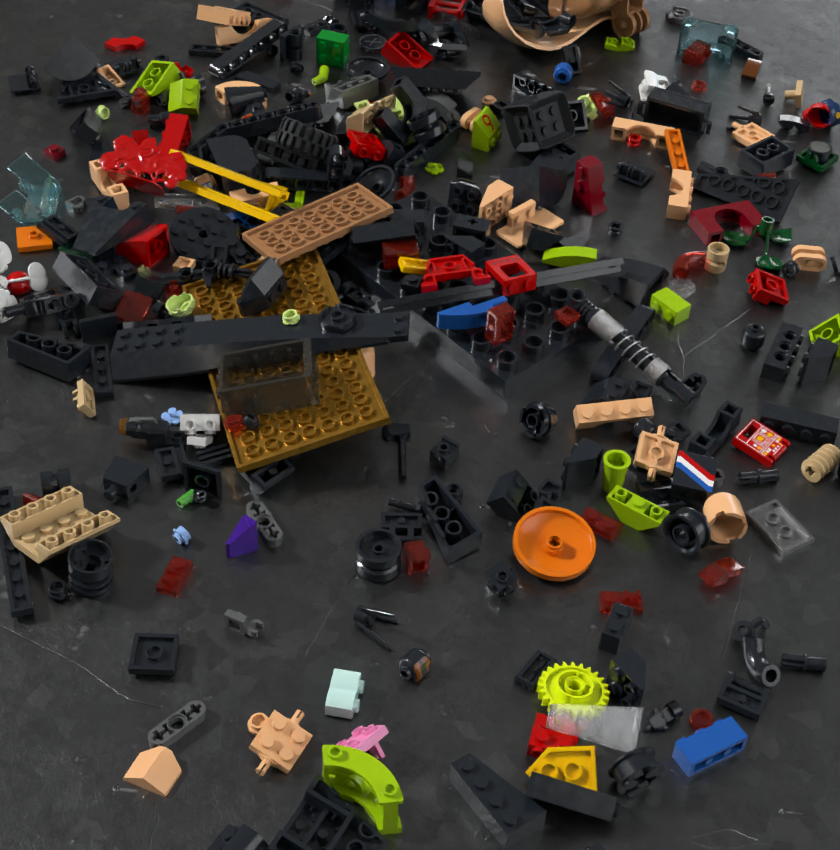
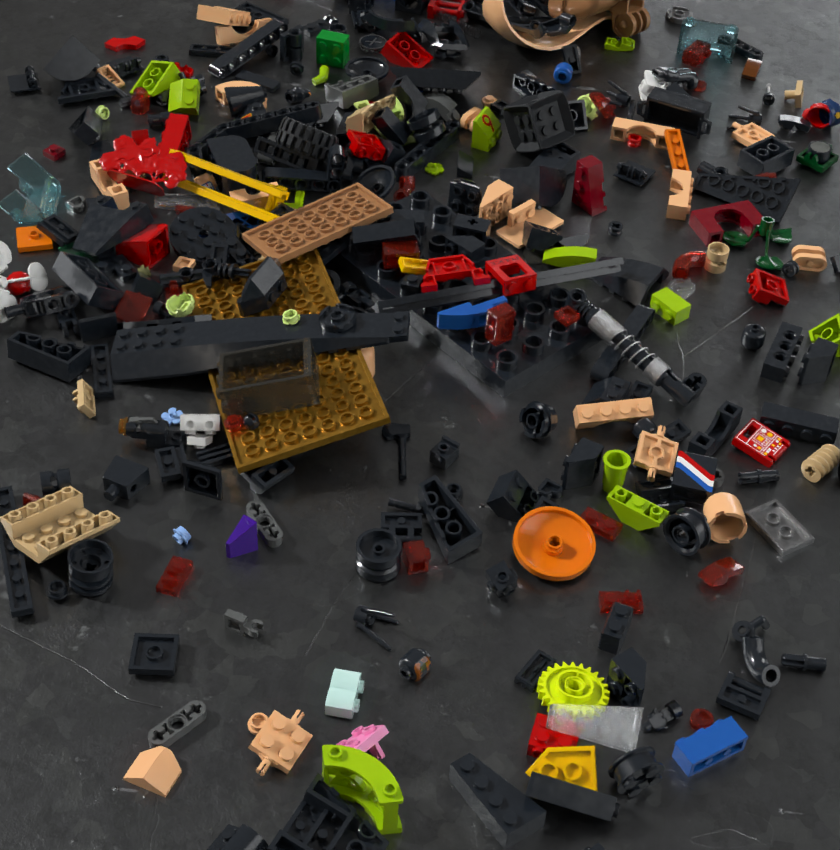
arm [176,489,207,508] -> none
none -> black piece [652,67,698,90]

